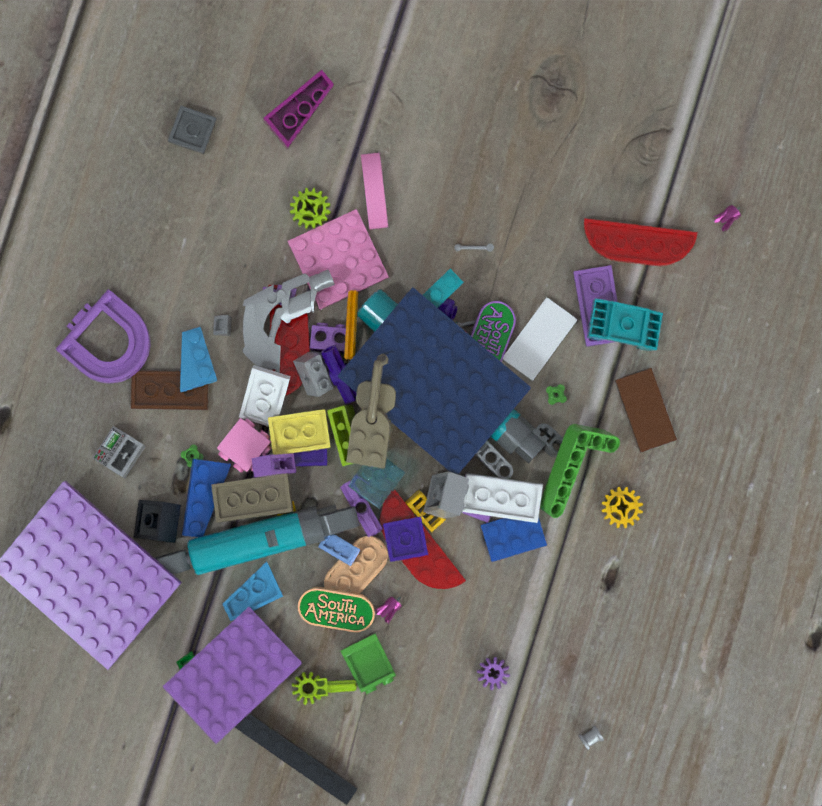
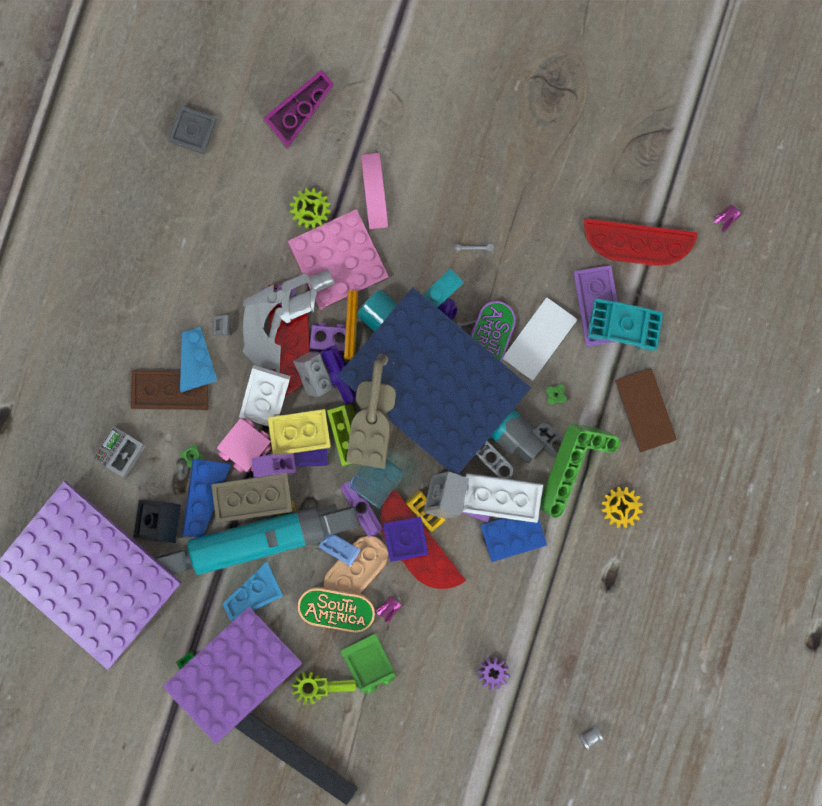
medium lavender piece [56,289,150,383] -> none

